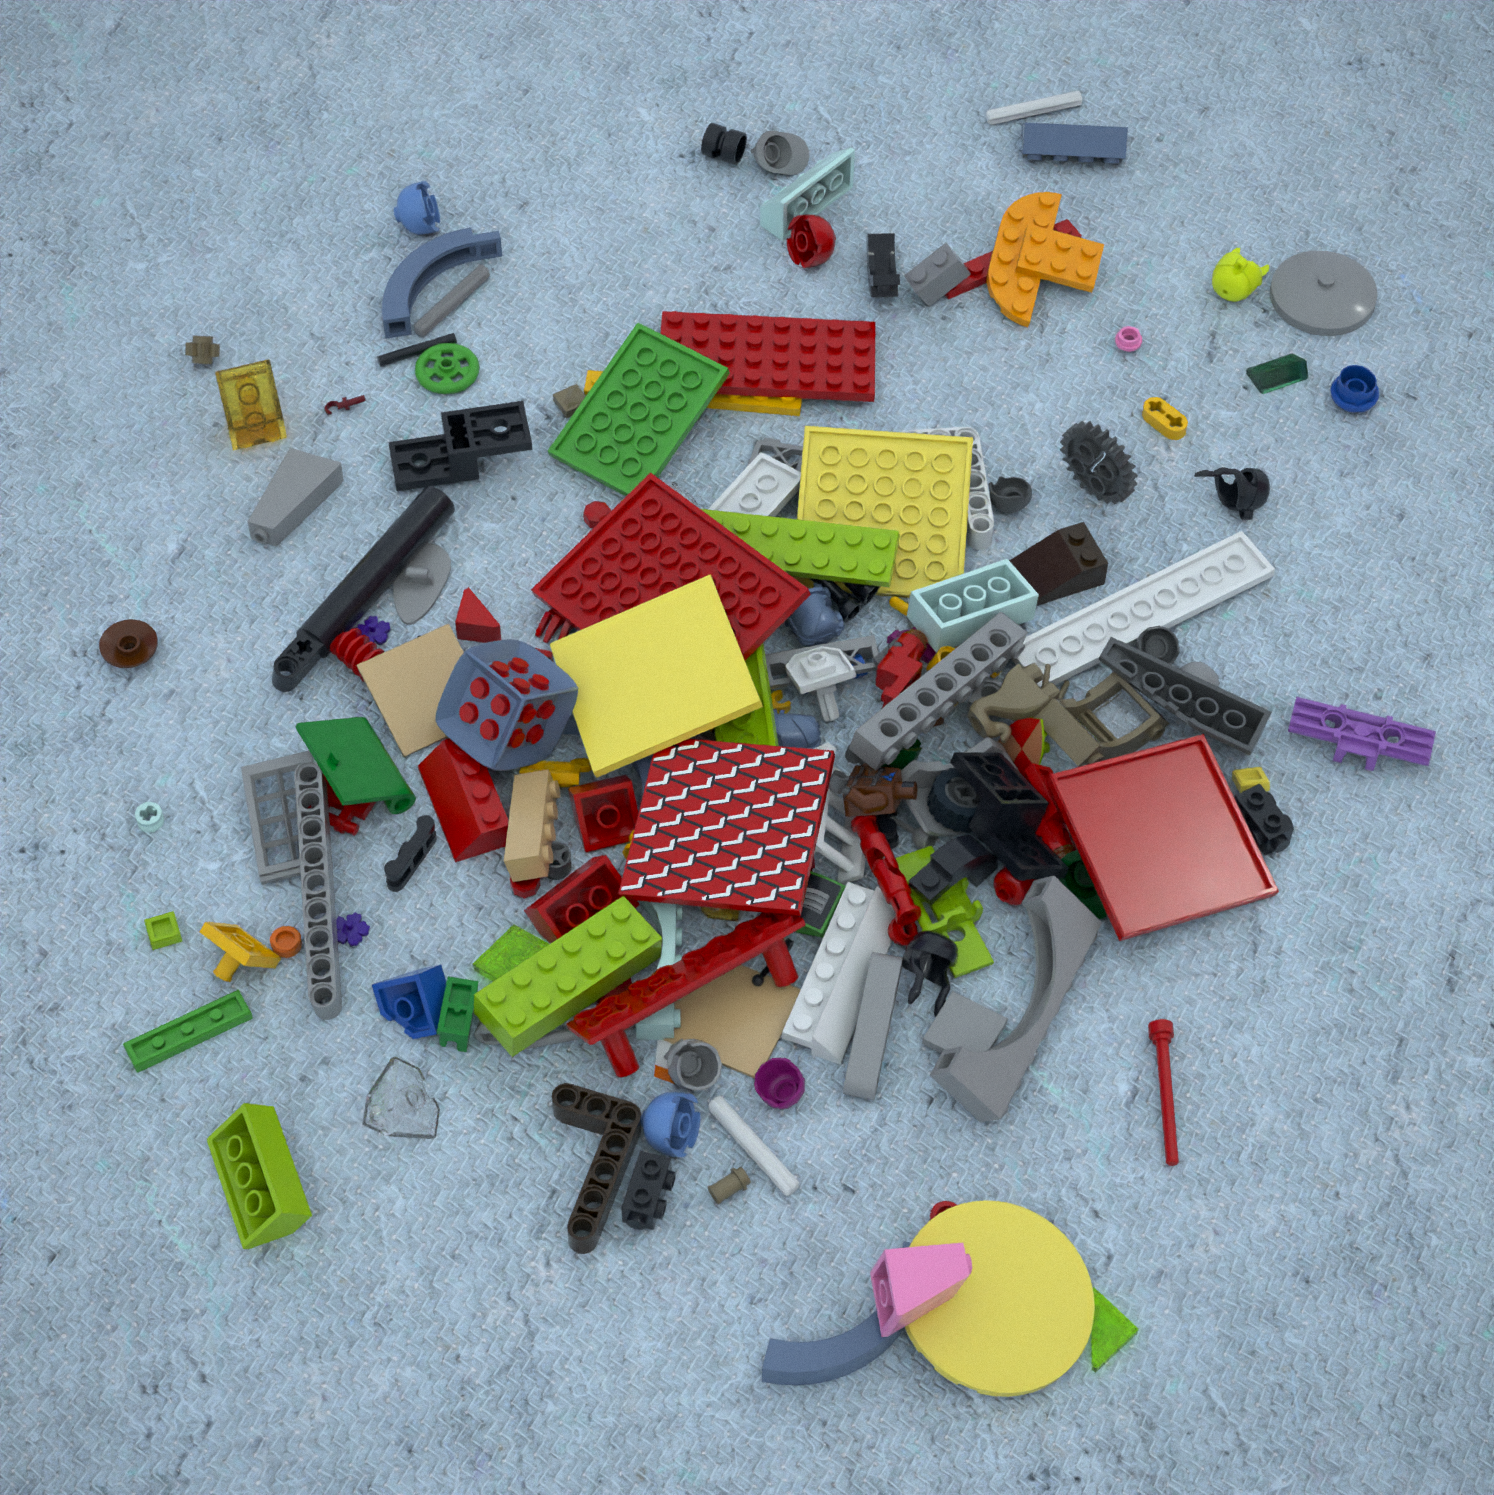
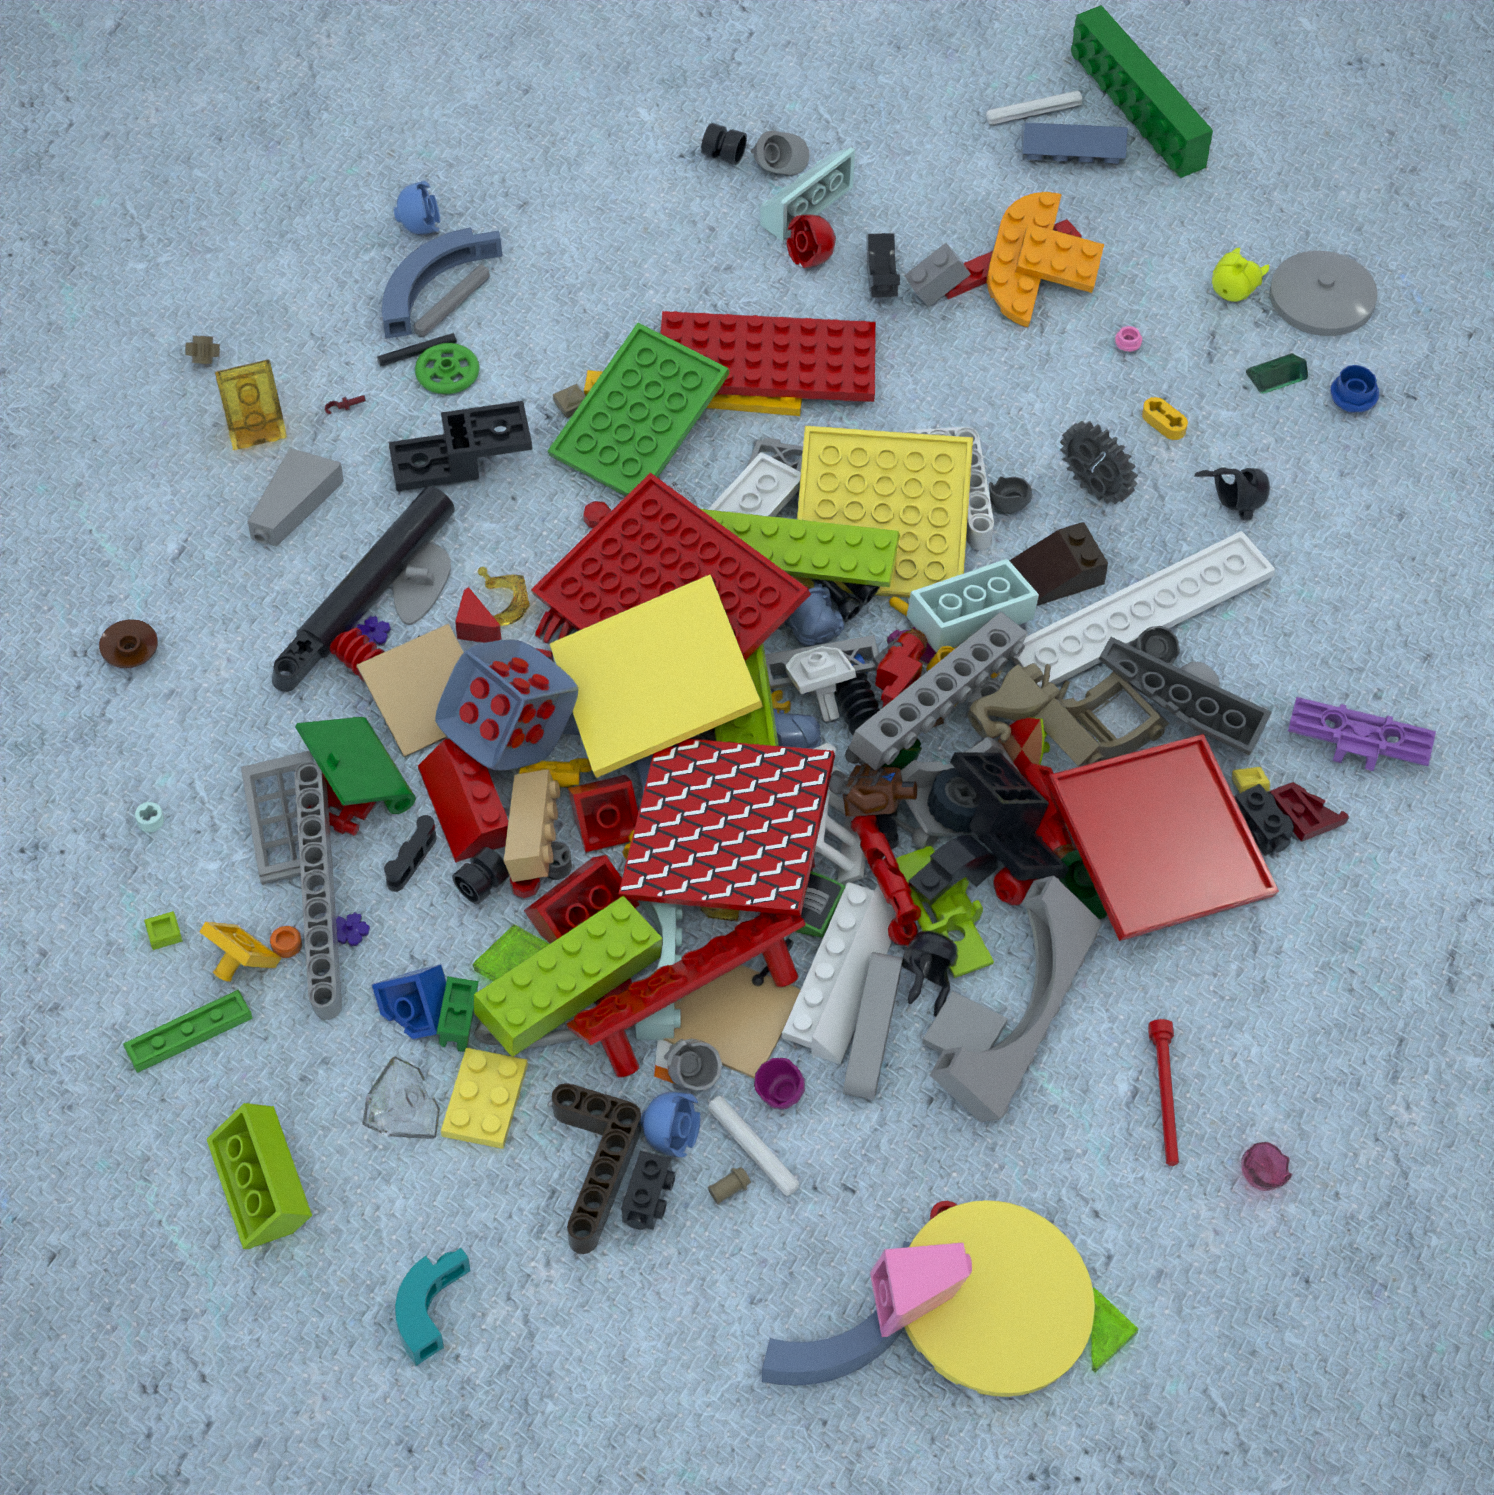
none -> teal arch [395,1248,471,1366]
none -> light yellow plate [441,1048,528,1149]
none -> black wheel [452,847,510,904]
none -> clear yellow helmet [478,566,530,626]
none -> black piece [834,671,880,735]
none -> green brick [1071,5,1213,178]
none -> clear pink hair [1241,1142,1292,1191]
none -> dark red wing [1269,782,1349,842]

